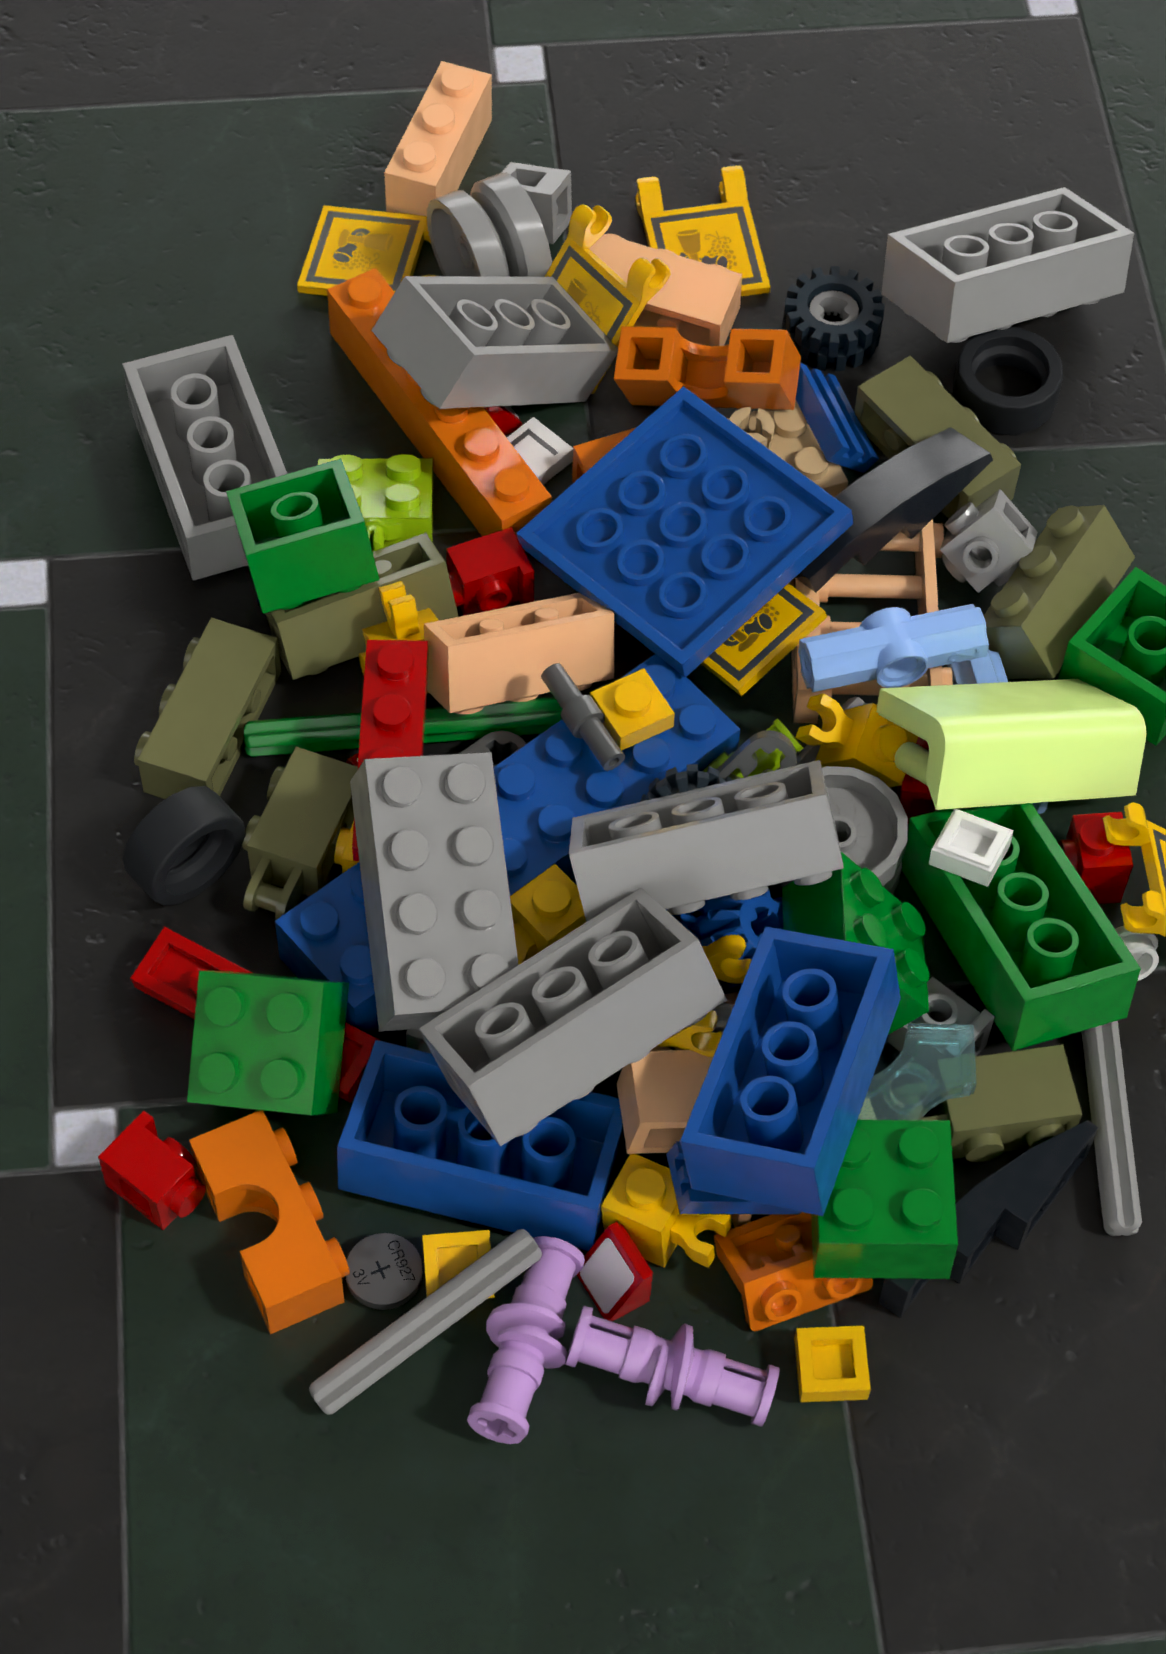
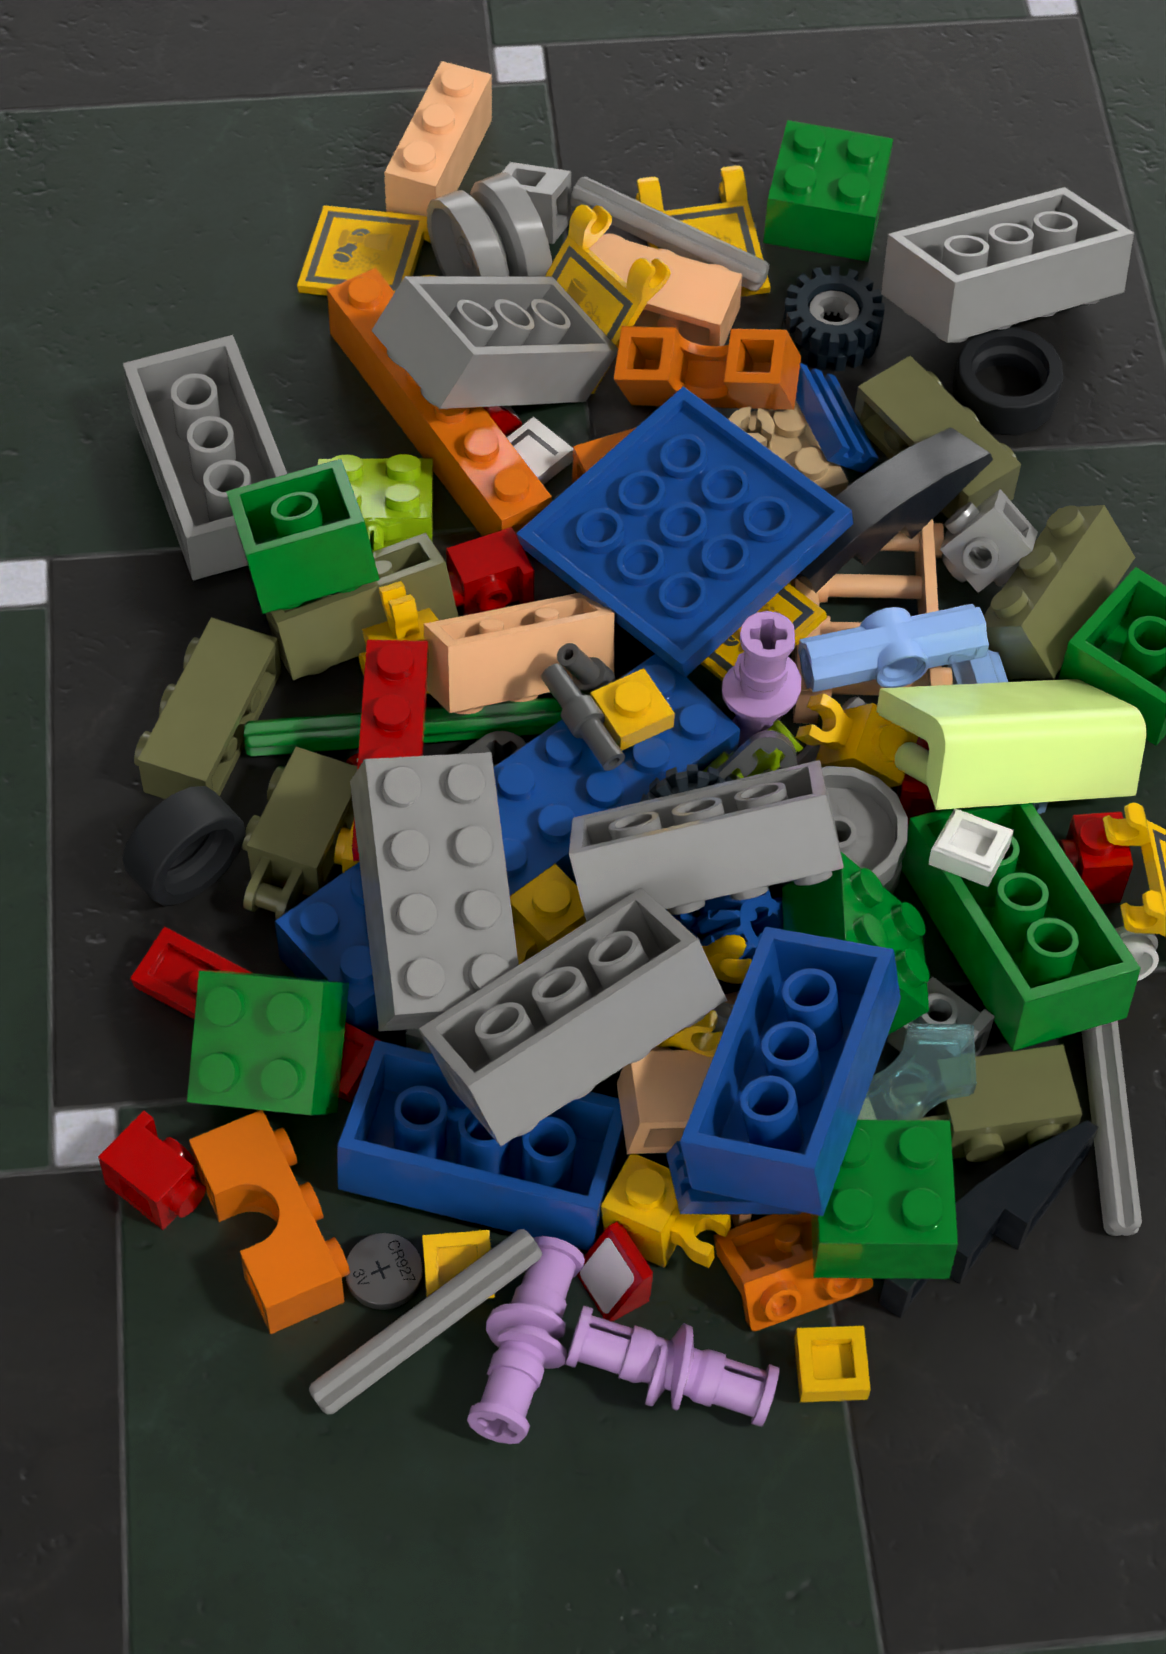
none -> dark grey bar [557,643,615,695]
none -> light grey axle [570,177,769,291]
none -> lavender piece [722,611,801,748]
none -> green brick [763,120,893,262]

